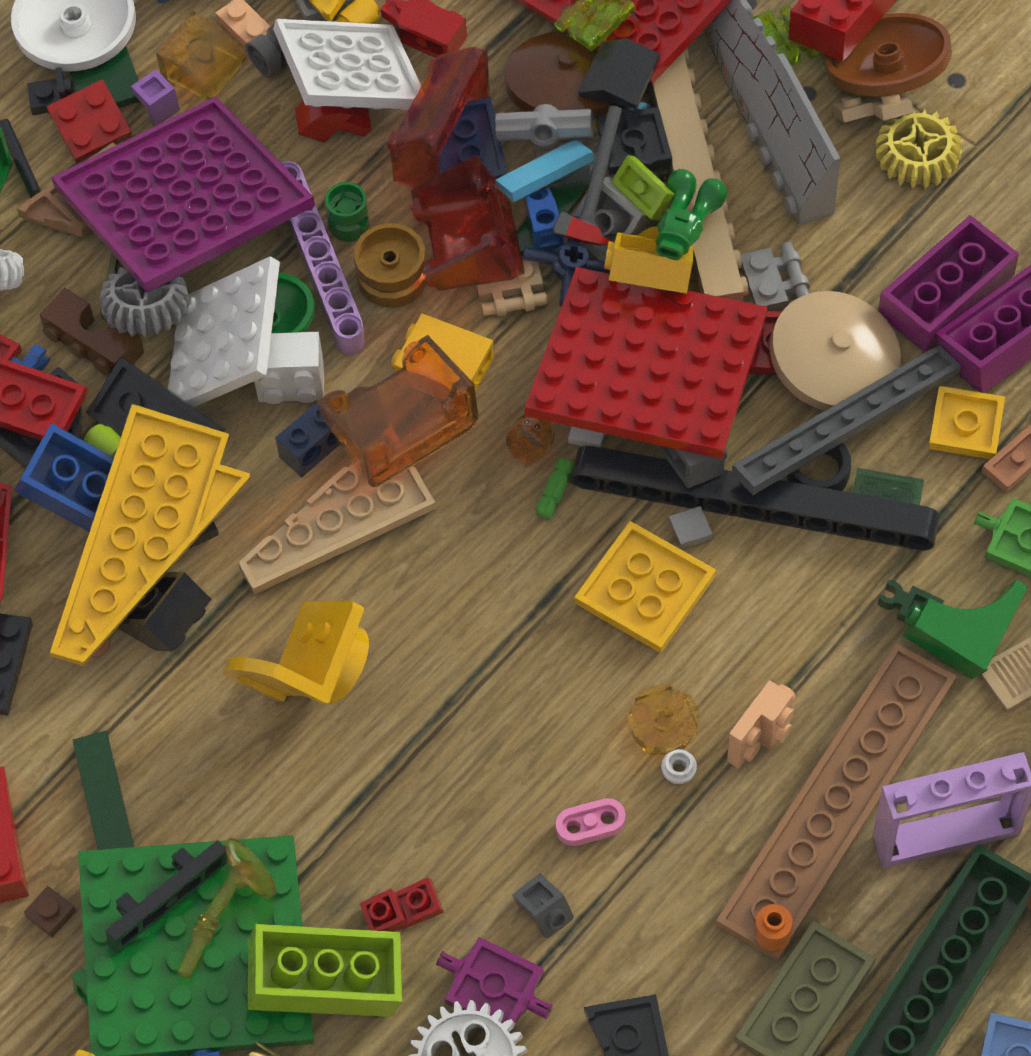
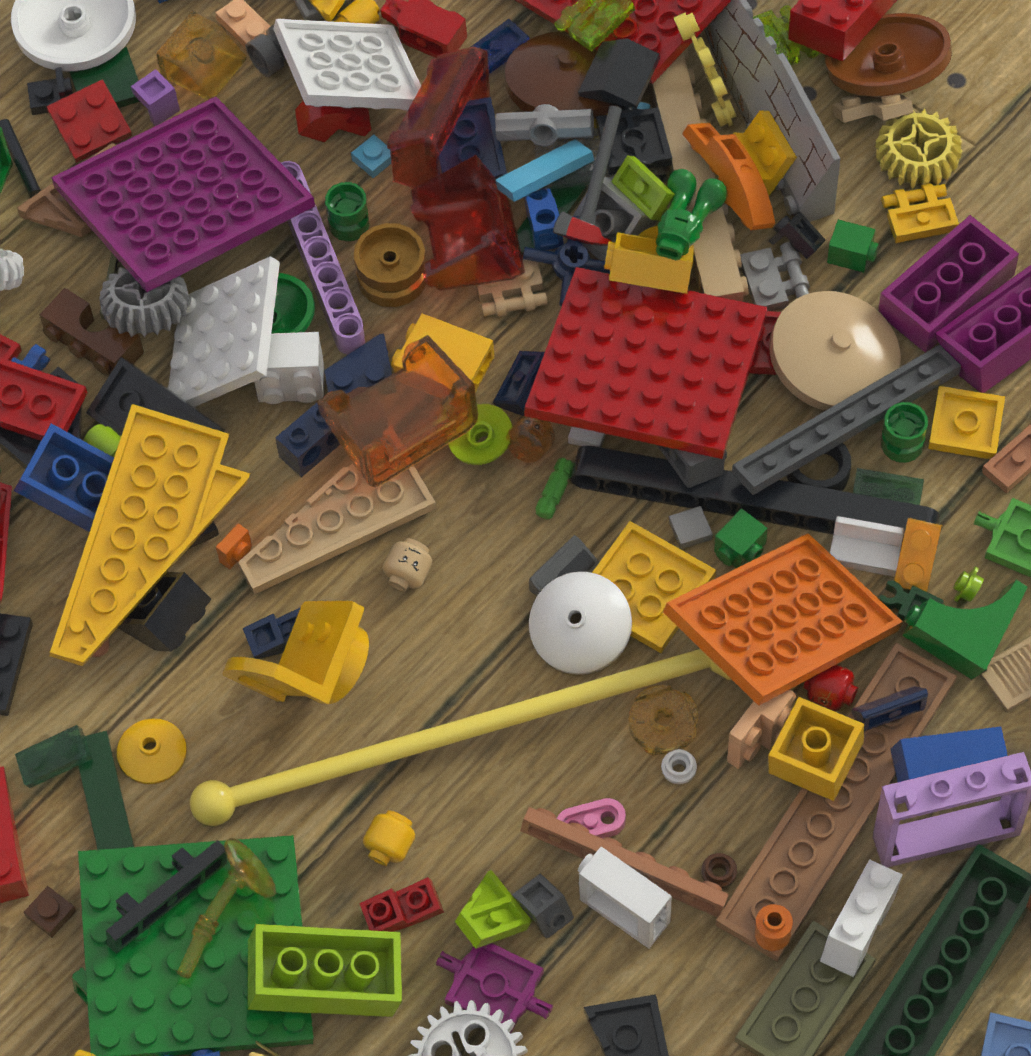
none -> clear green plate [15,725,92,788]
none -> yellow dish [117,719,187,784]
none -> light yellow piece [190,649,731,826]
none -> orange plate [216,523,252,570]
none -> dark blue slope [243,607,301,659]
none -> dark blue wing [324,333,395,404]
none -> medium azure plate [351,134,396,178]
none -> yellow head [363,810,415,866]
none -> tan head [382,538,432,592]
none -> lime dish [447,404,513,465]
none -> lime wing [455,870,532,949]
none -> clear blue plate [462,19,530,79]
none -> dark blue slope [493,351,545,417]
none -> nougat plate [520,807,729,918]
none -> dark grey slope [529,535,599,596]
none -> white dish [529,572,632,675]
none -> white window [578,847,672,949]
none -> orange plate [663,533,903,706]
none -> light yellow plant [674,13,737,127]
none -> orange slope [682,123,775,230]
none -> reddish brown plate [701,853,737,889]
none -> green brick [714,508,768,568]
none -> yellow plate [733,110,797,196]
none -> yellow brick [768,697,864,801]
none -> black bracket [769,212,826,259]
none -> red head [803,664,858,712]
none -> white arch [820,859,903,977]
none -> green brick [827,219,879,273]
none -> white panel [830,516,904,577]
none -> dark blue slope [852,686,928,731]
none -> yellow plate [881,183,959,243]
none -> green wheel [881,402,928,463]
none -> blue brick [890,726,1008,782]
none -> light orange plate [894,518,942,592]
none -> lime plate [953,566,984,602]

